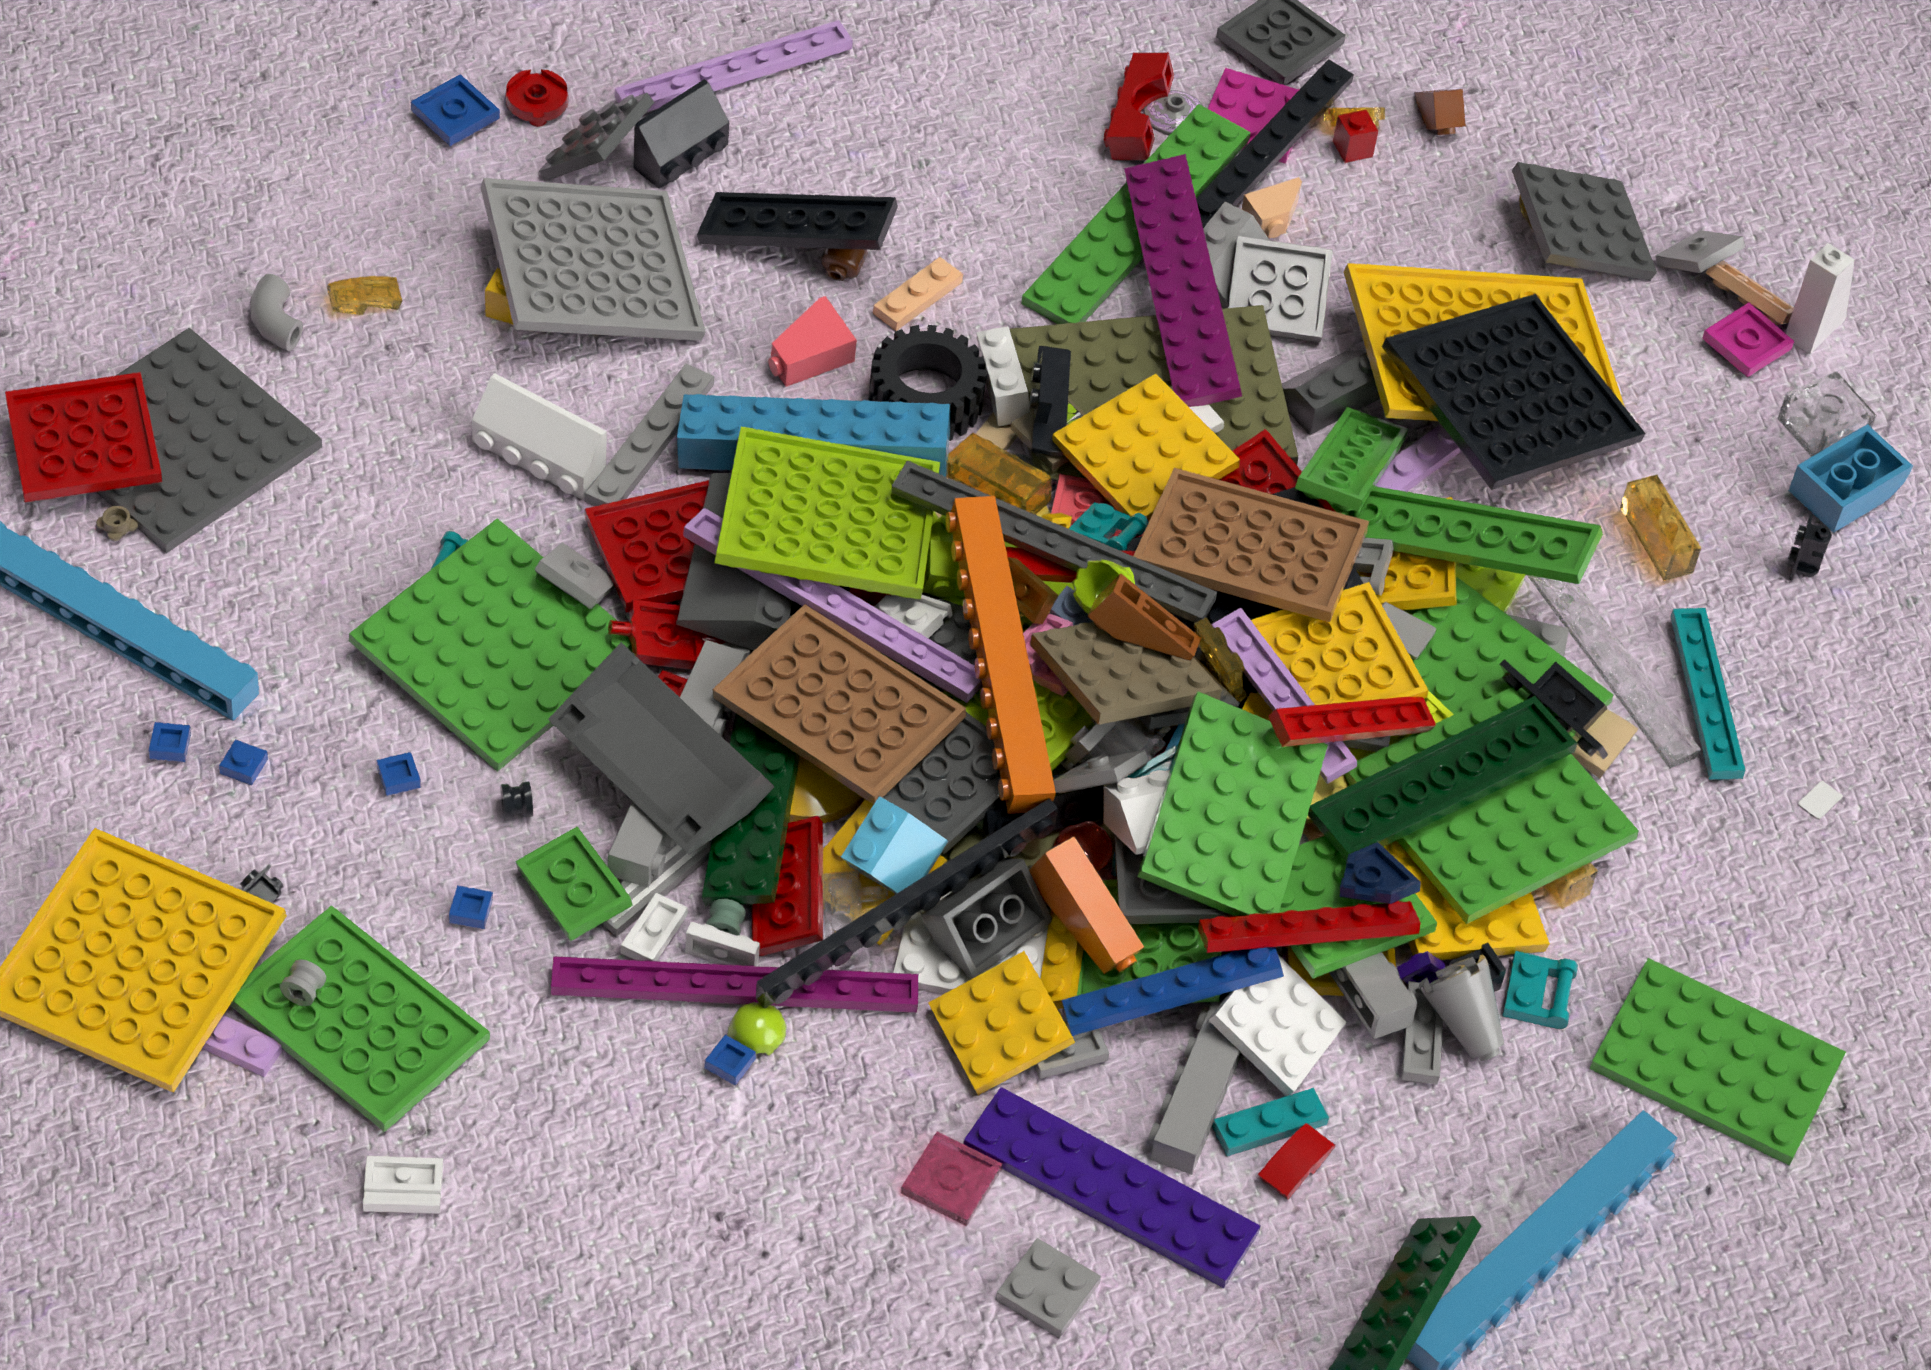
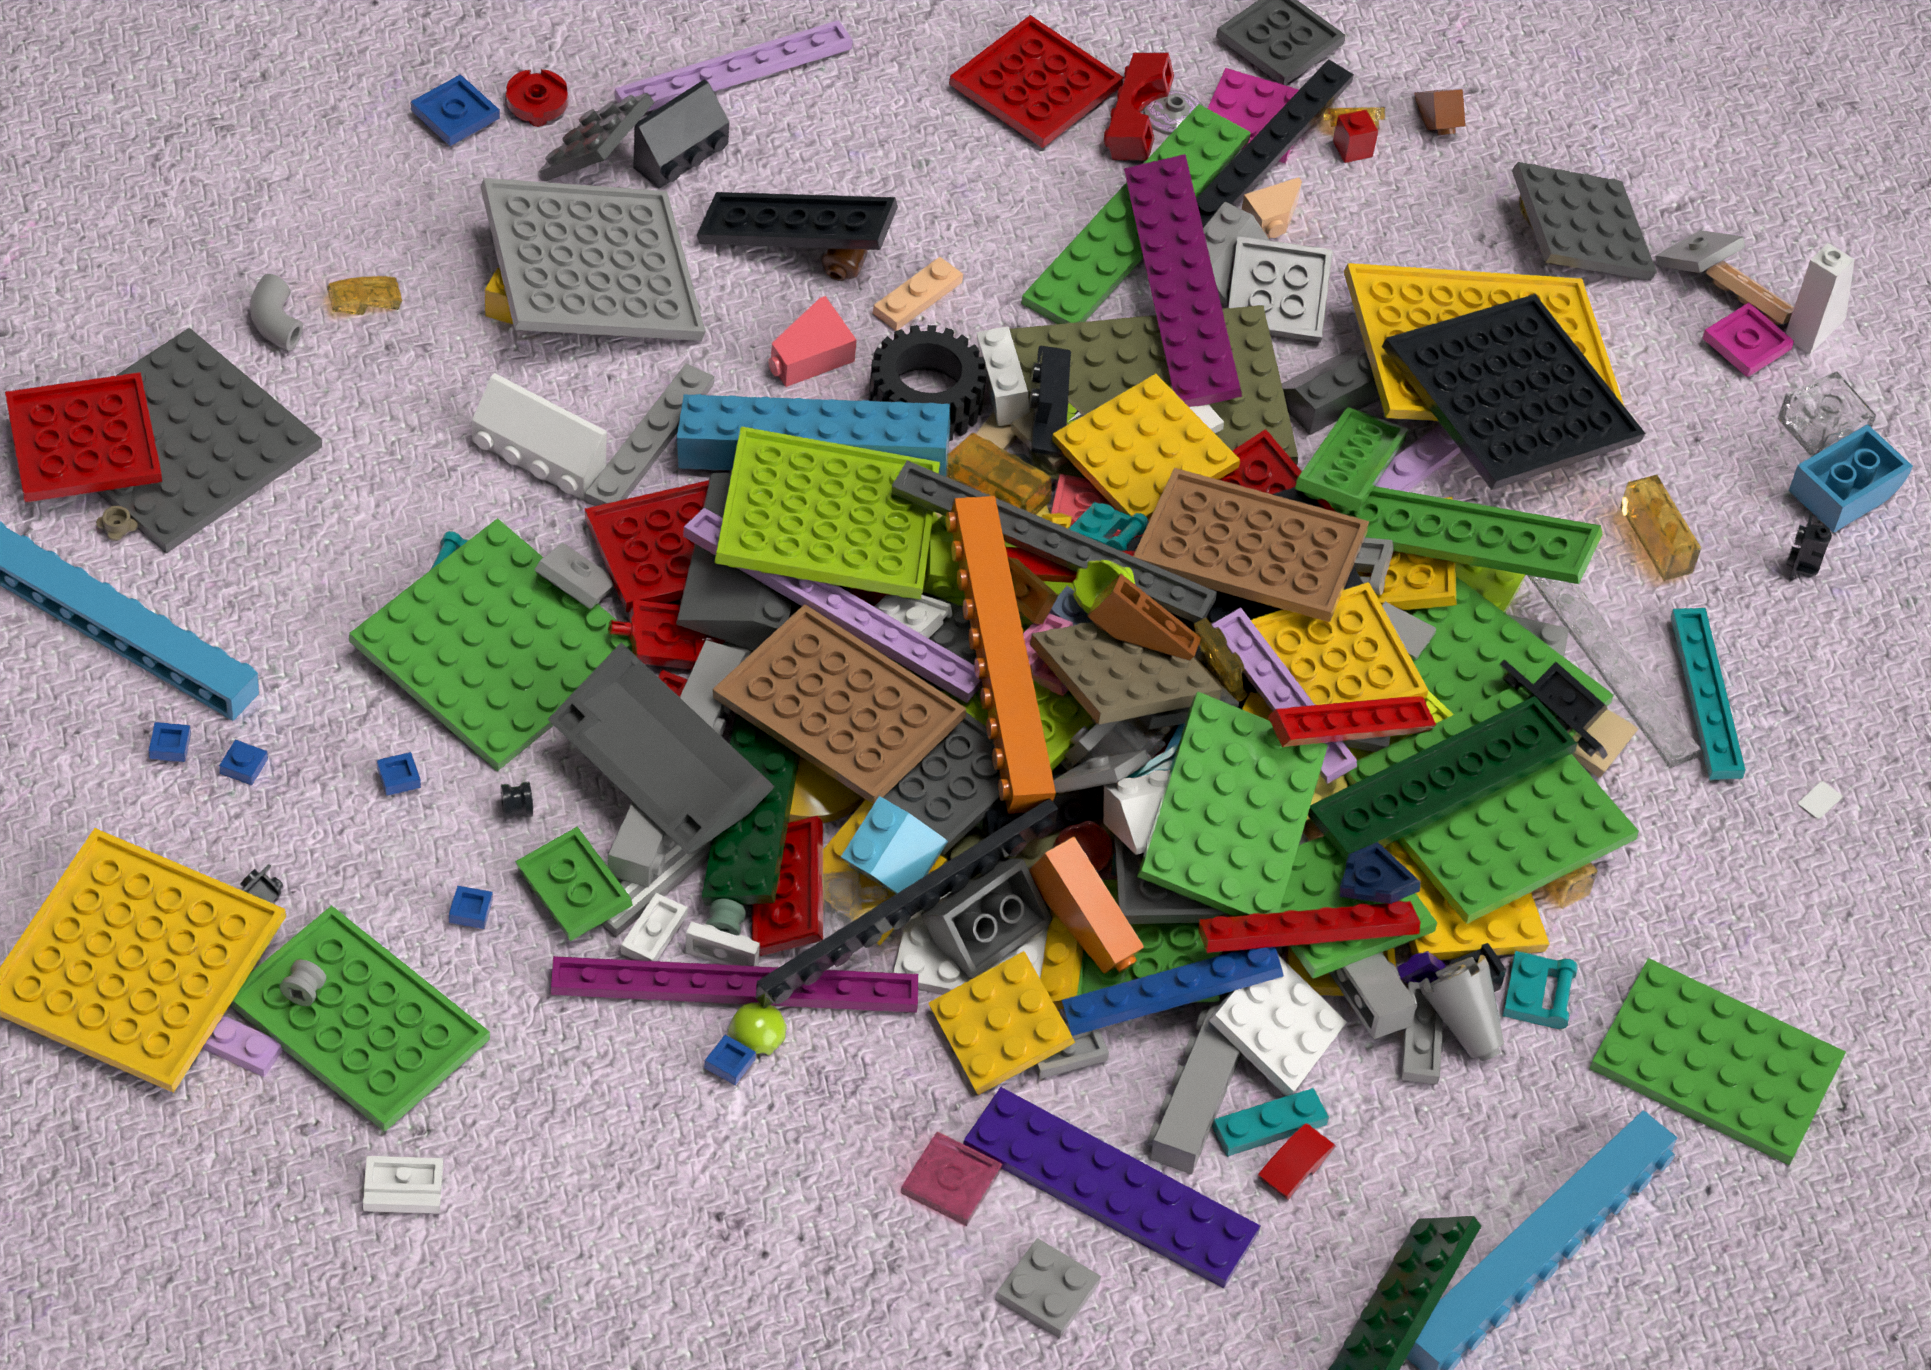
none -> red plate [949,15,1124,148]

